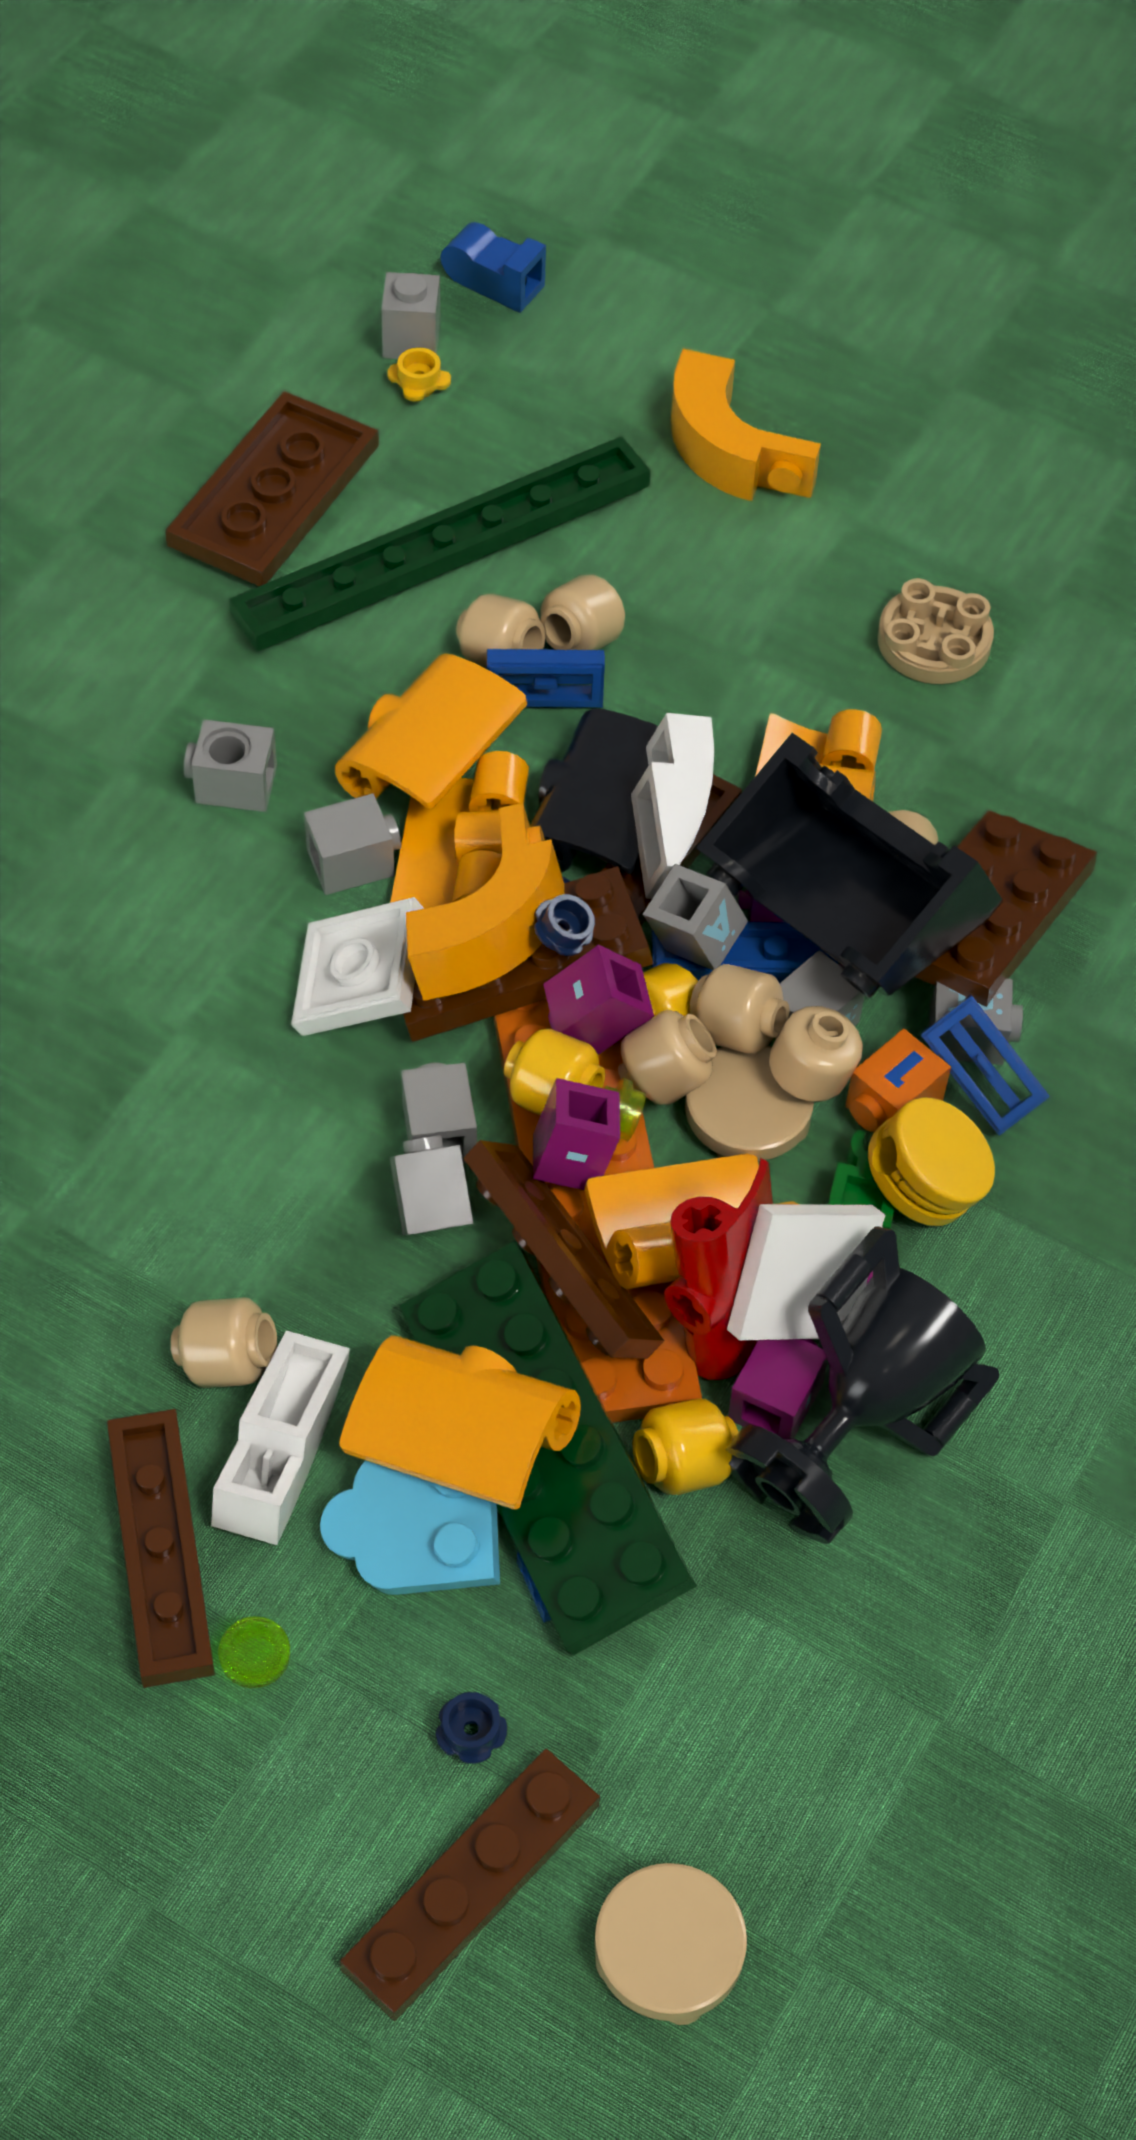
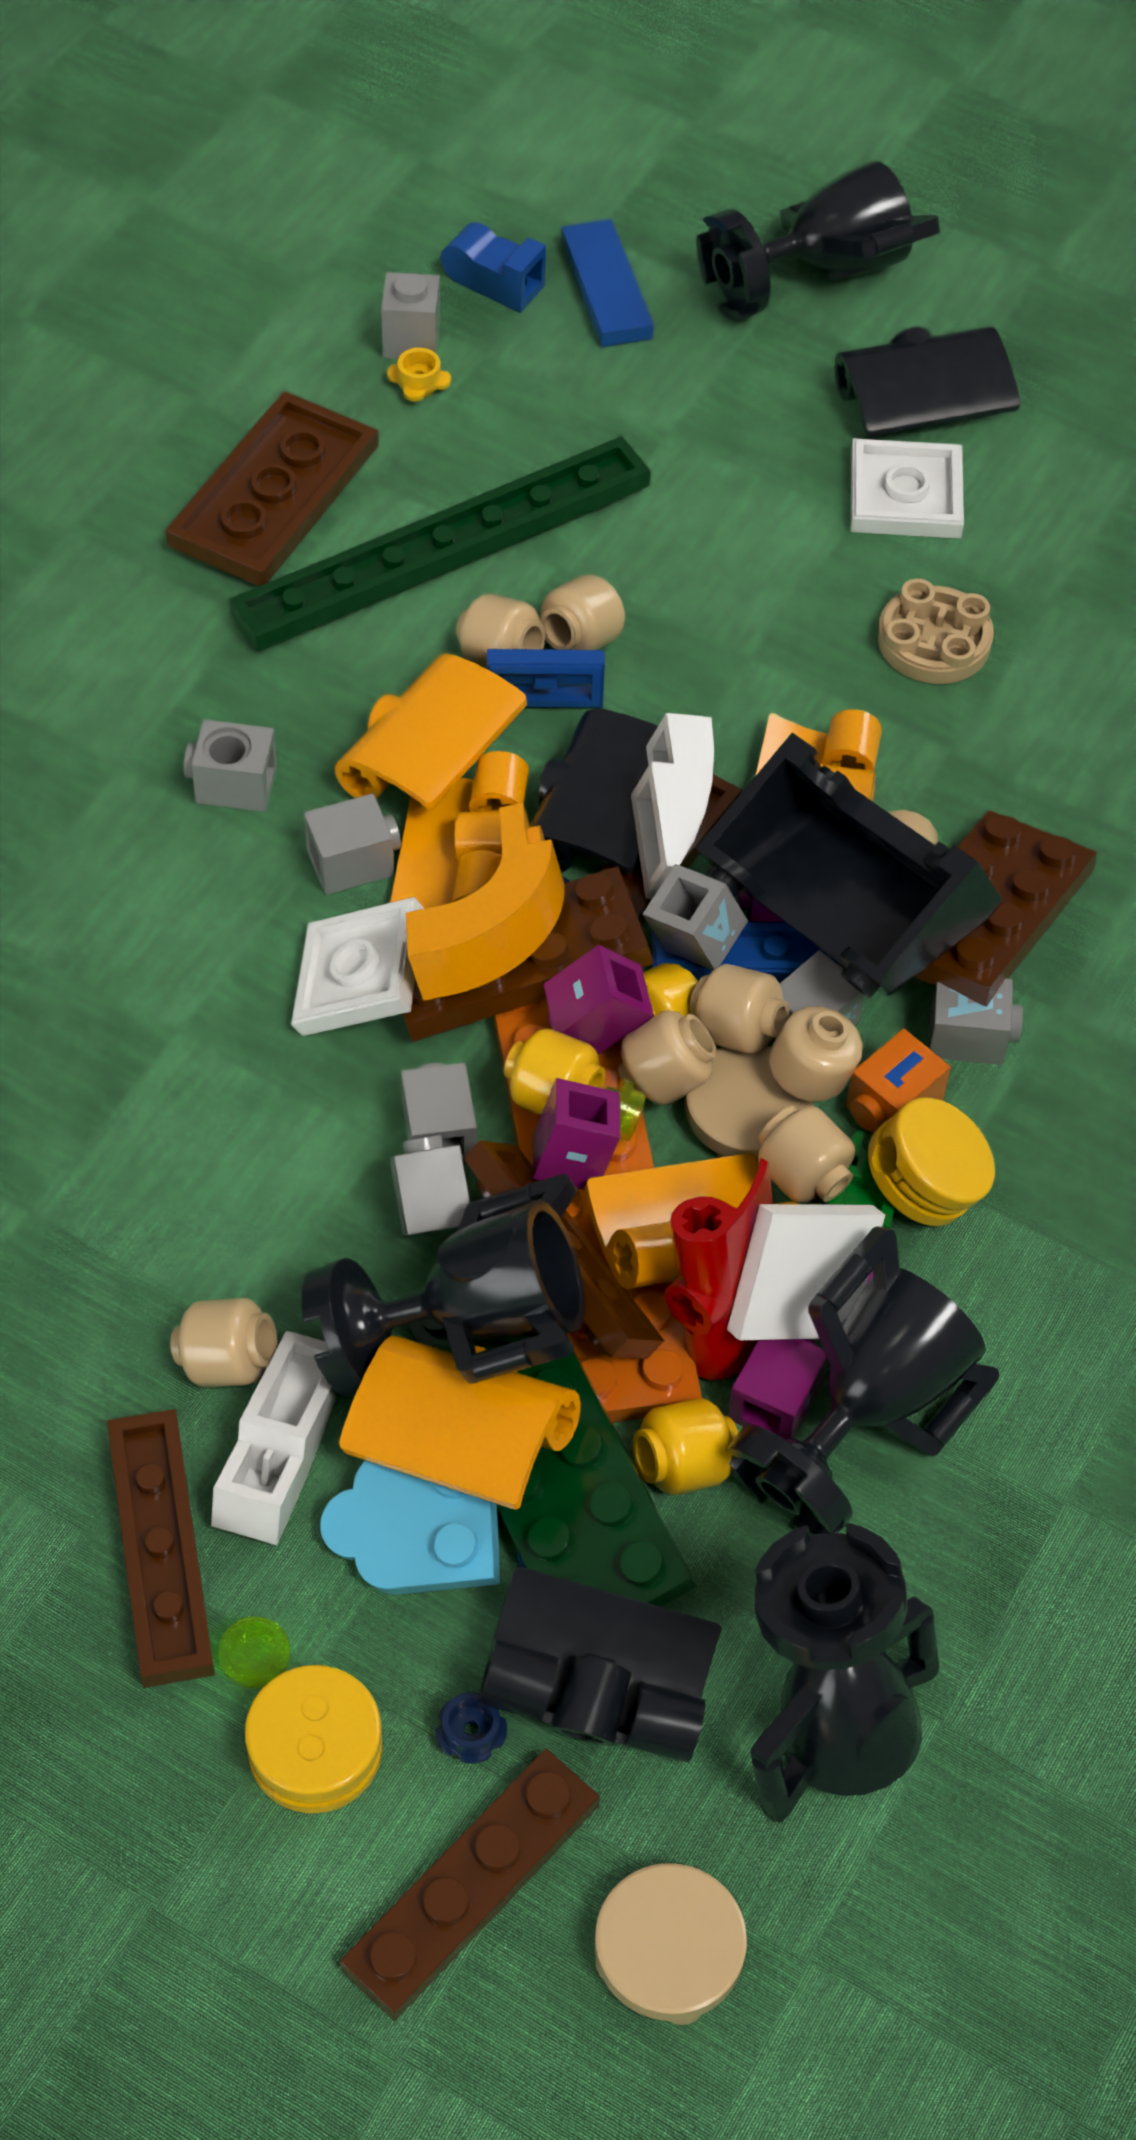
dark blue plate [534,894,595,956] -> none
light orange arch [670,348,821,502] -> none
blue tile [919,995,1050,1136] -> none
none -> yellow head [245,1665,382,1813]
none -> black piece [302,1174,585,1397]
none -> black panel [477,1567,722,1763]
none -> blue tile [561,219,654,347]
none -> black piece [696,161,940,321]
none -> black piece [750,1523,940,1823]
none -> tan head [758,1105,855,1203]
none -> black panel [834,326,1021,437]
none -> white tile [851,439,964,539]

